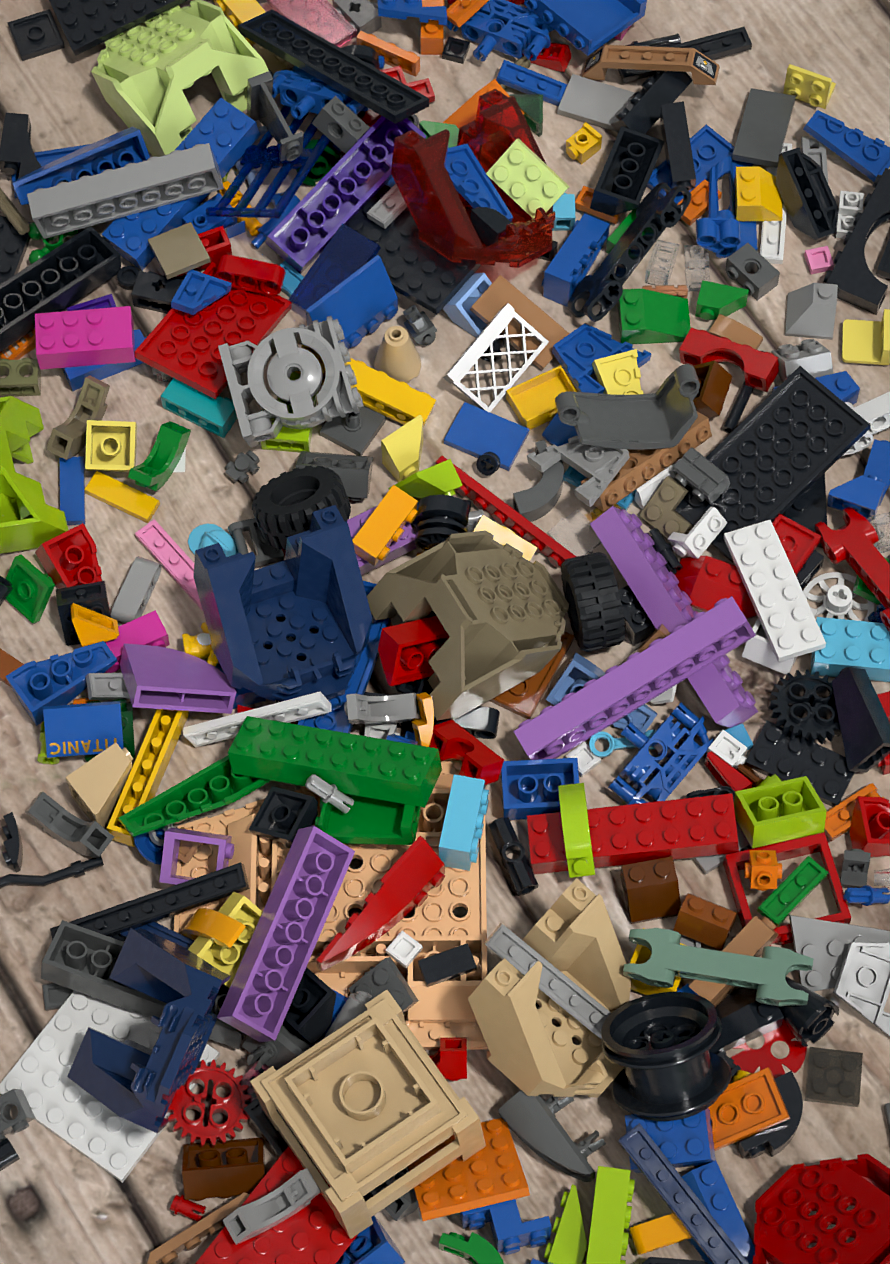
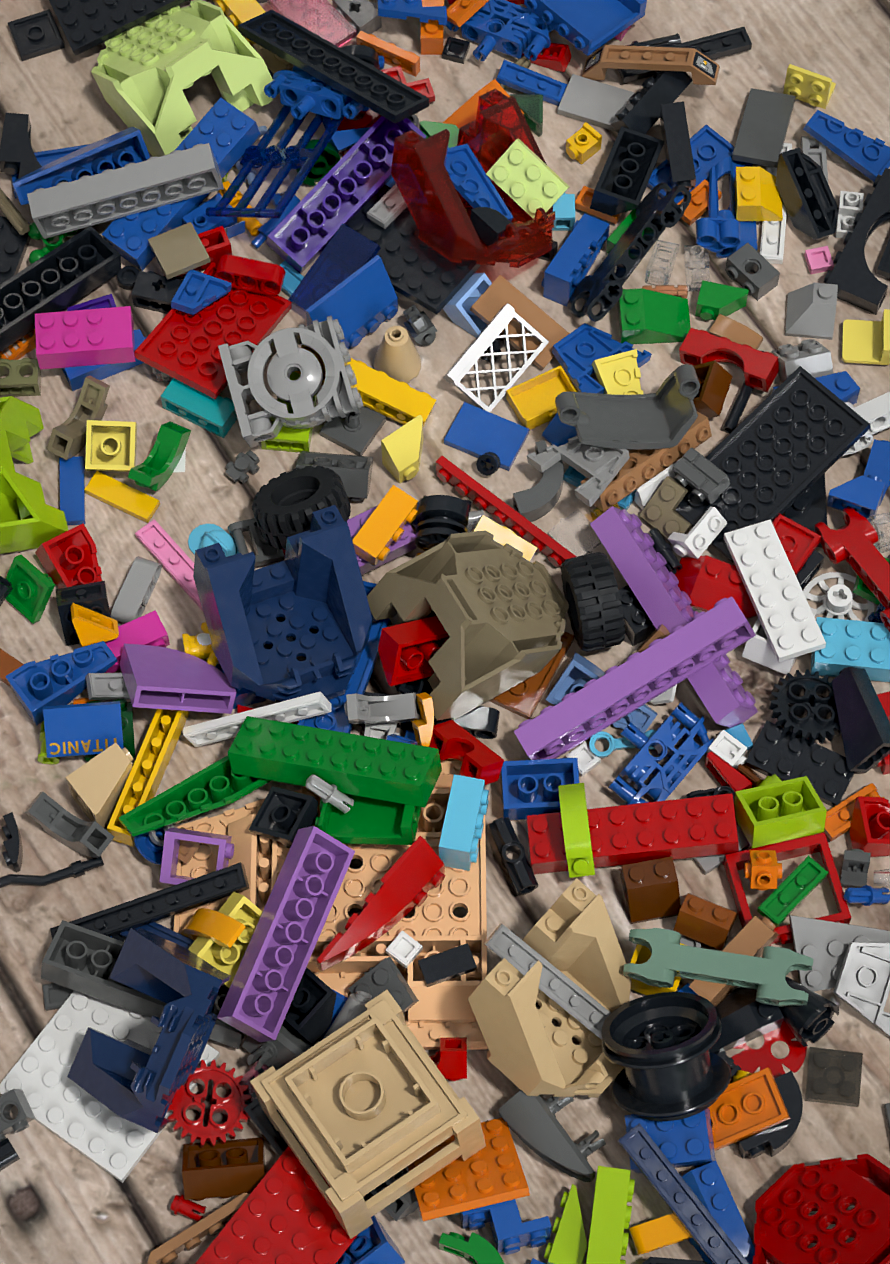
light grey arch [223,1168,321,1244] -> none
dark grey piece [247,71,304,161] -> none
dark grey brick [312,96,370,154] -> none
lime slope [388,459,463,498] -> none

